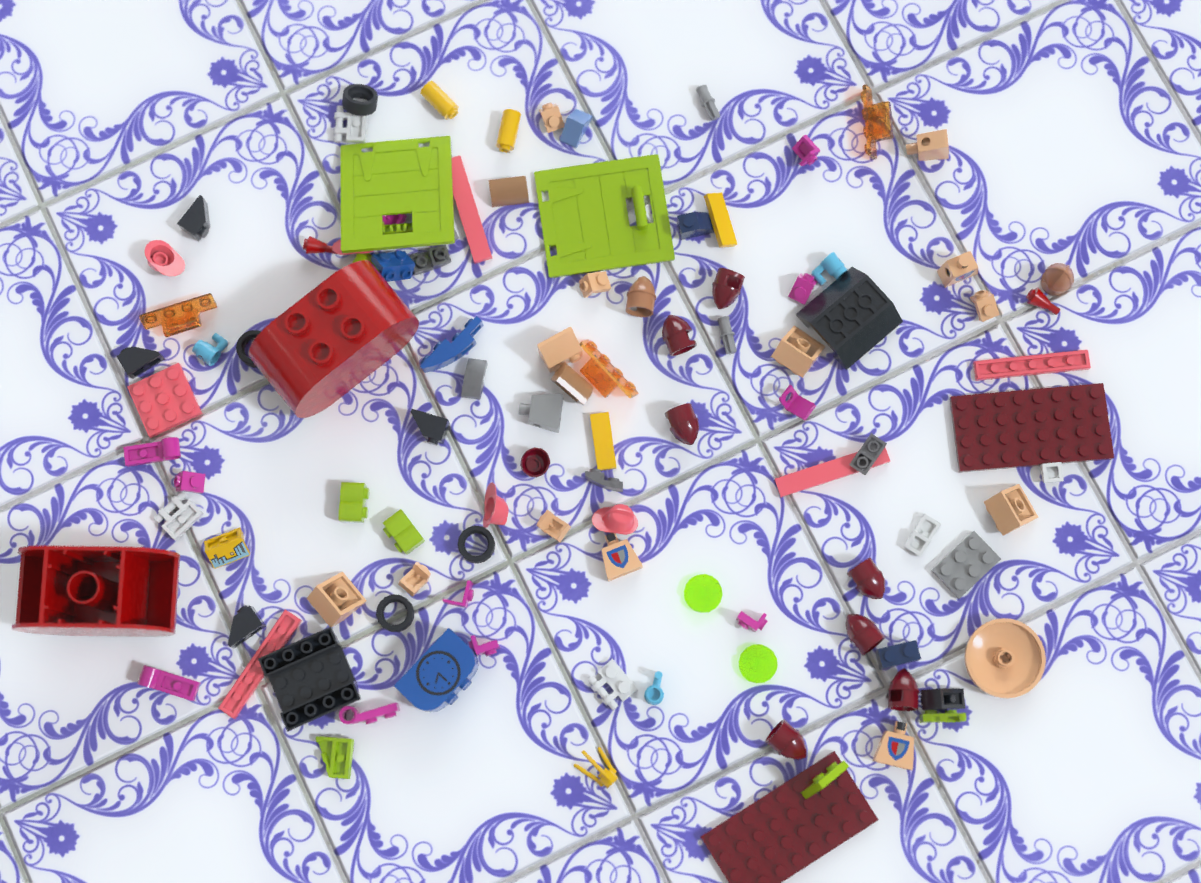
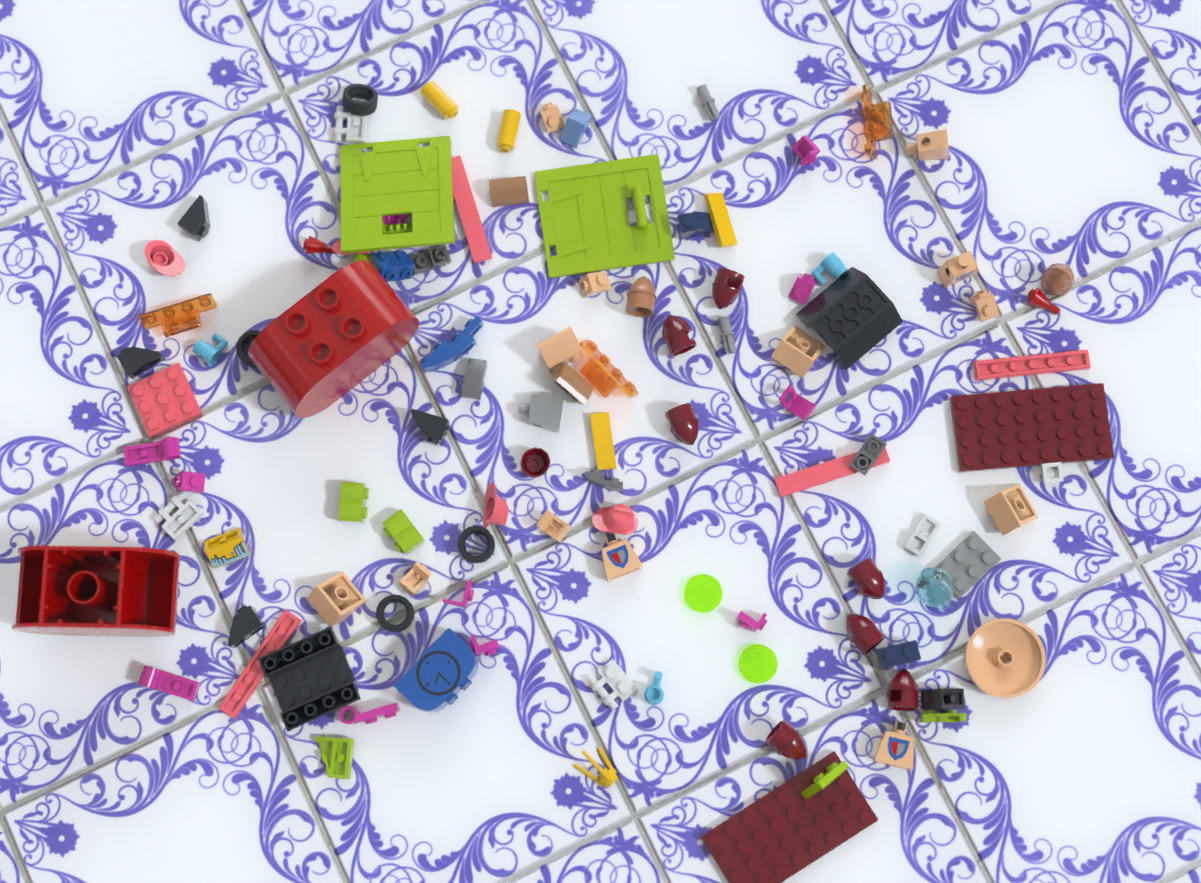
none -> clear light blue brick [915,567,955,610]

